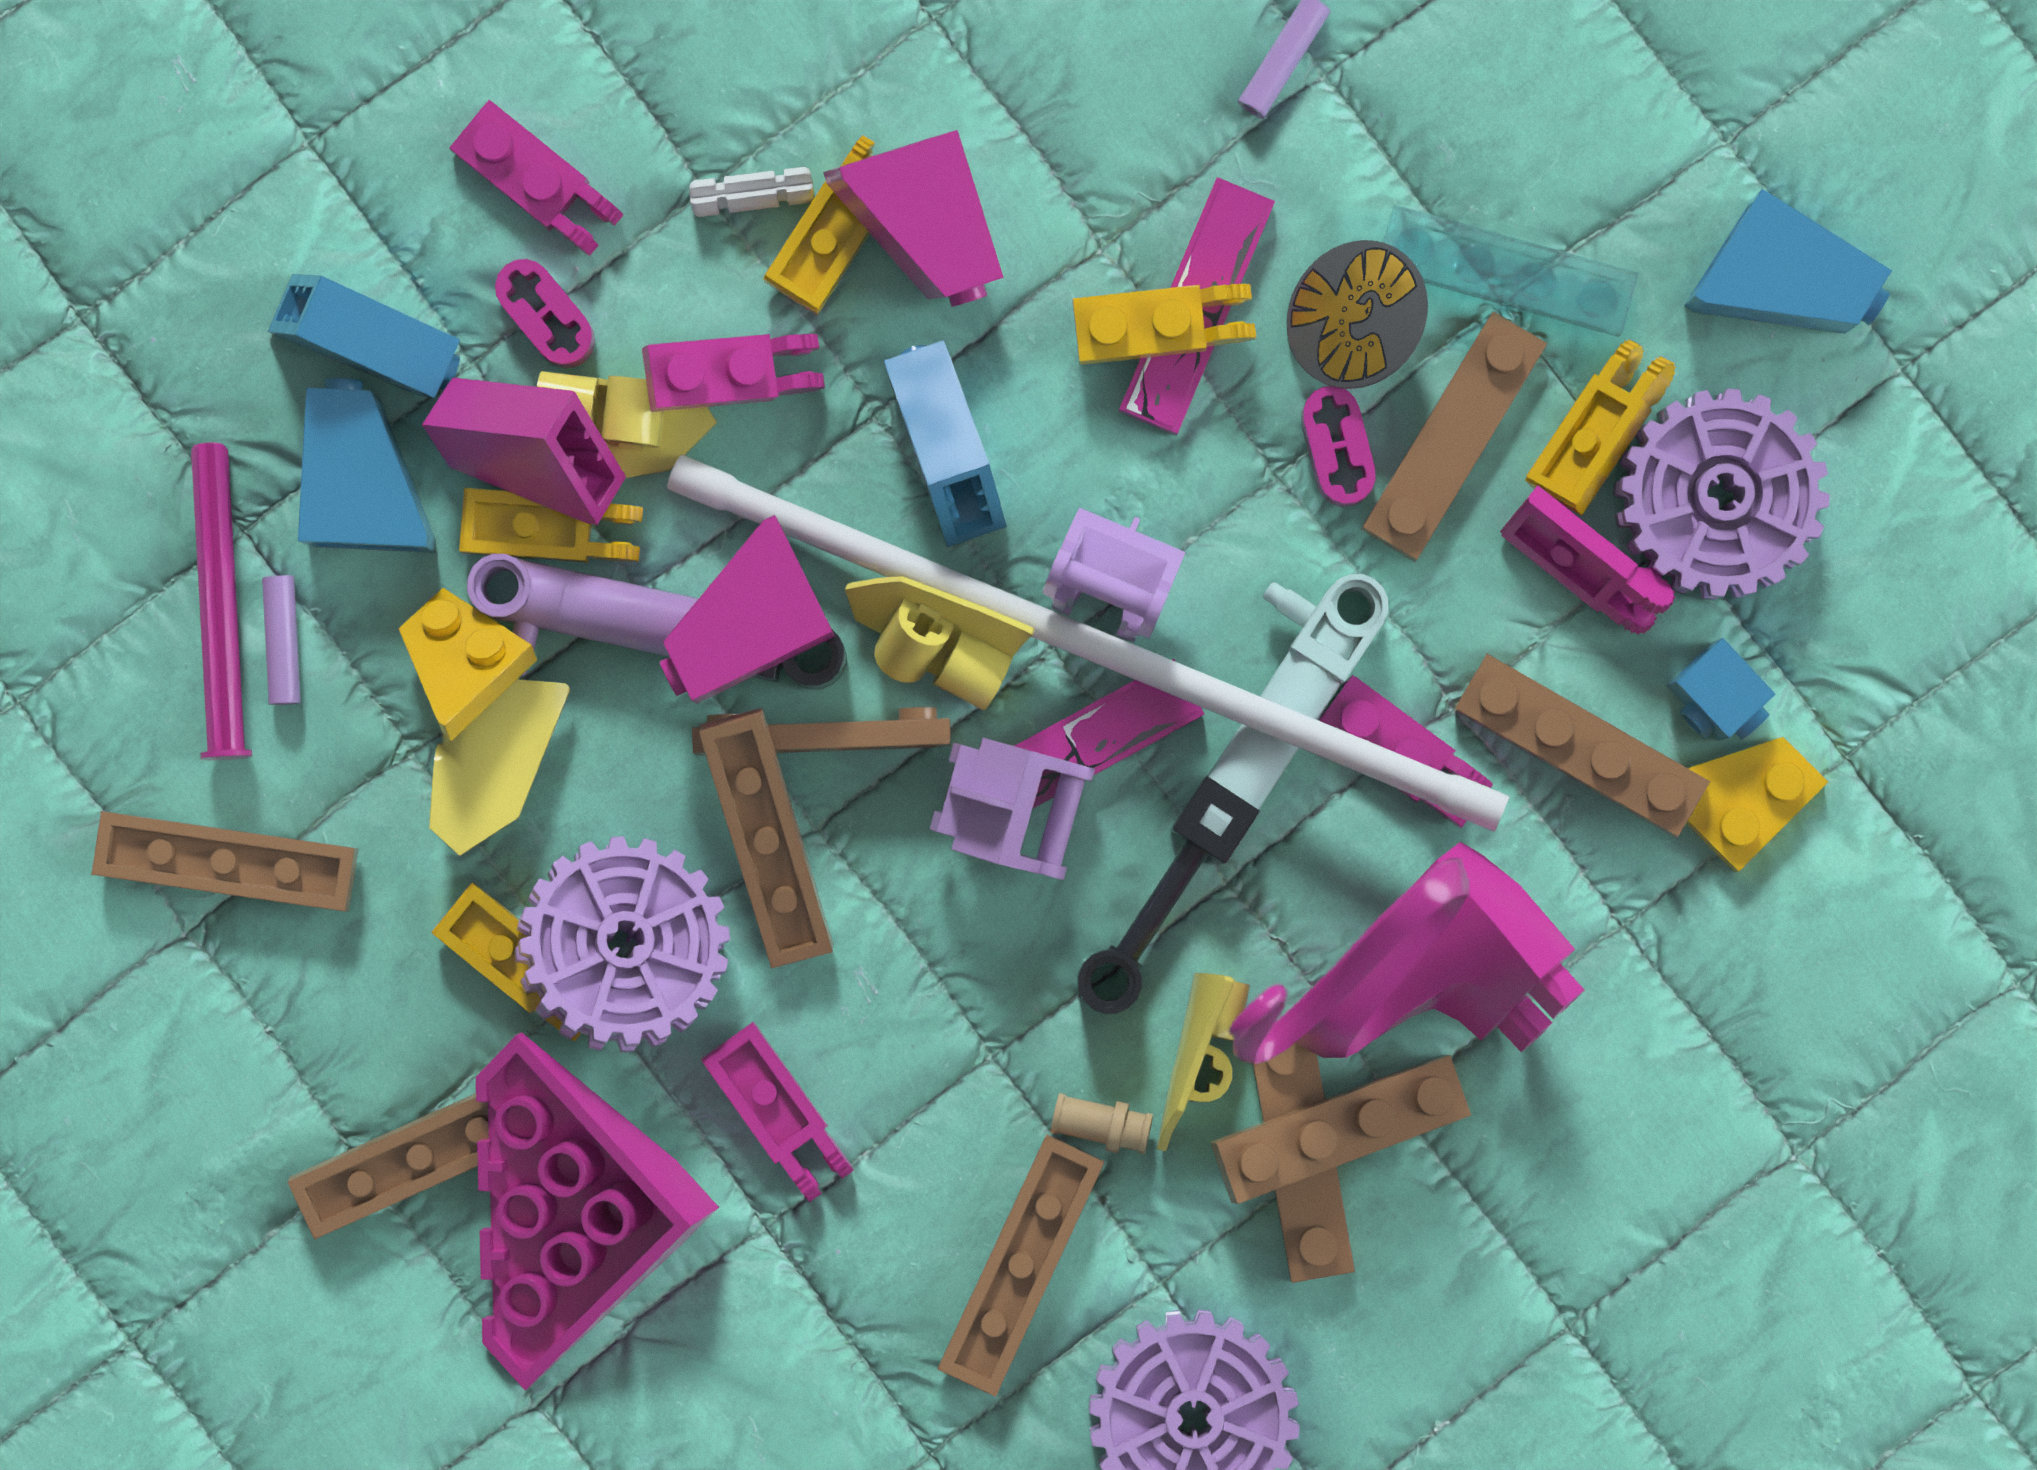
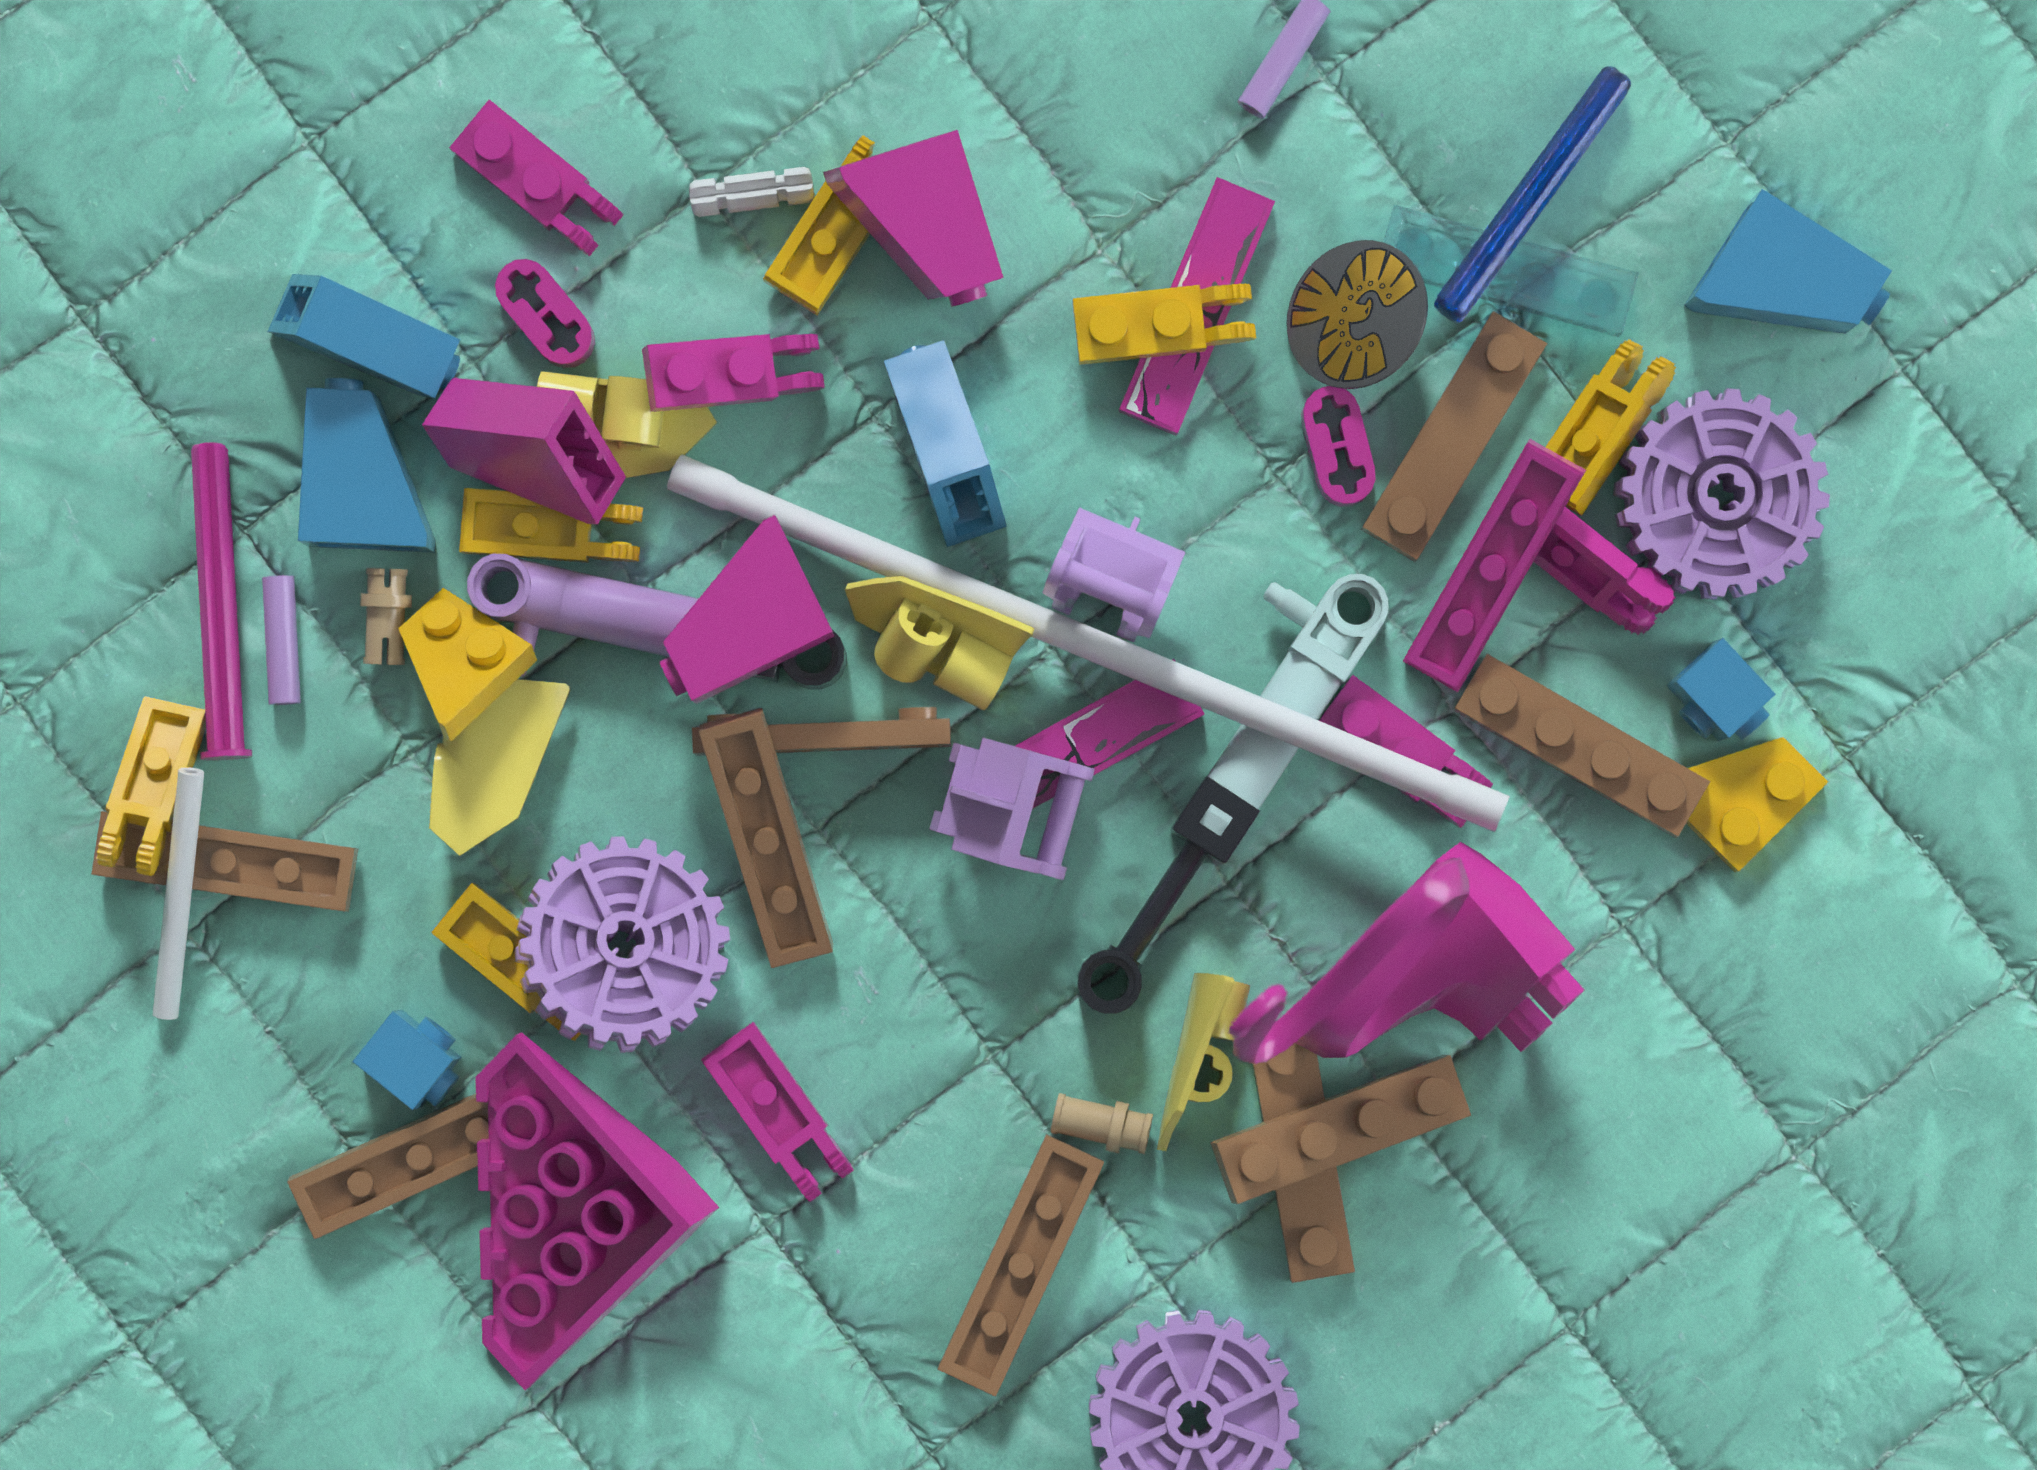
none -> yellow hinge [96,696,206,876]
none -> white piece [153,768,204,1020]
none -> dark azure brick [352,1010,462,1110]
none -> tan pin [360,568,412,665]
none -> dark pink tile [1403,439,1586,692]
none -> clear blue axle [1434,66,1631,323]

